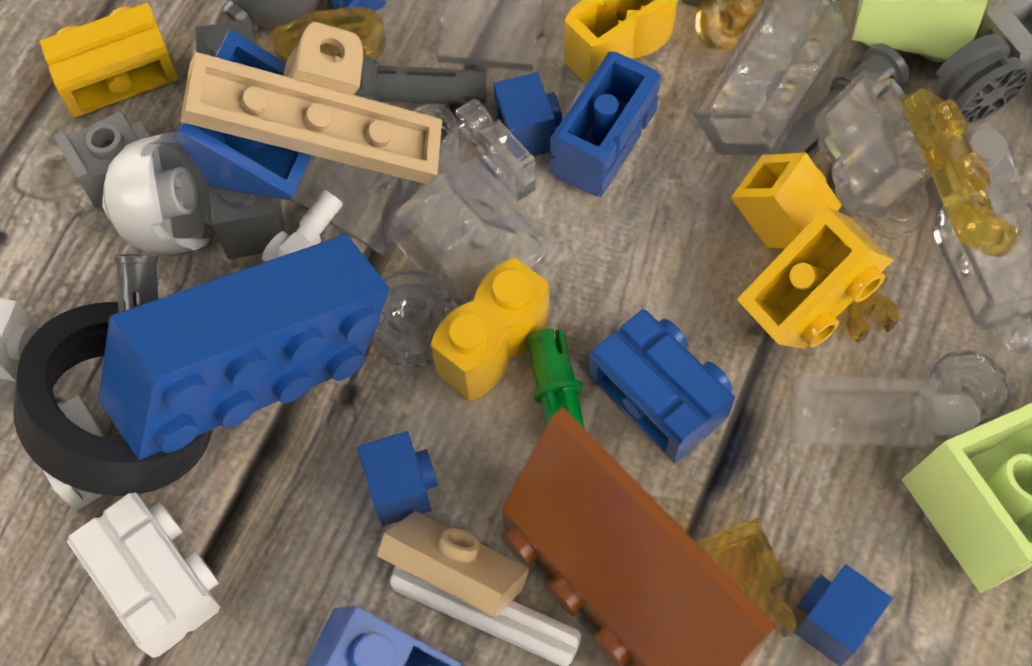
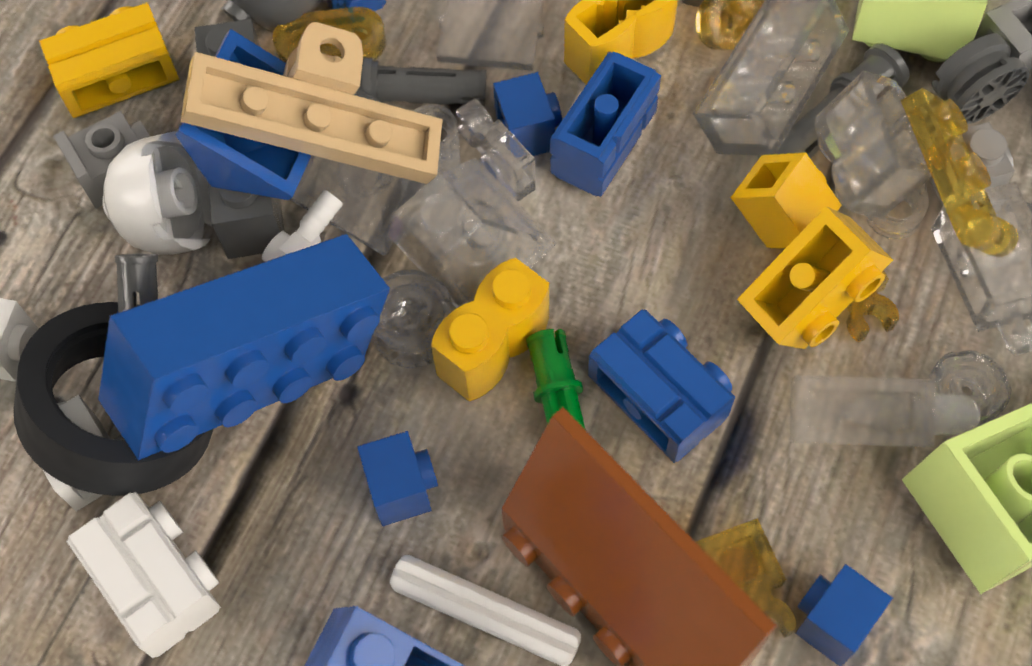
tan plate [377,511,530,618] -> none

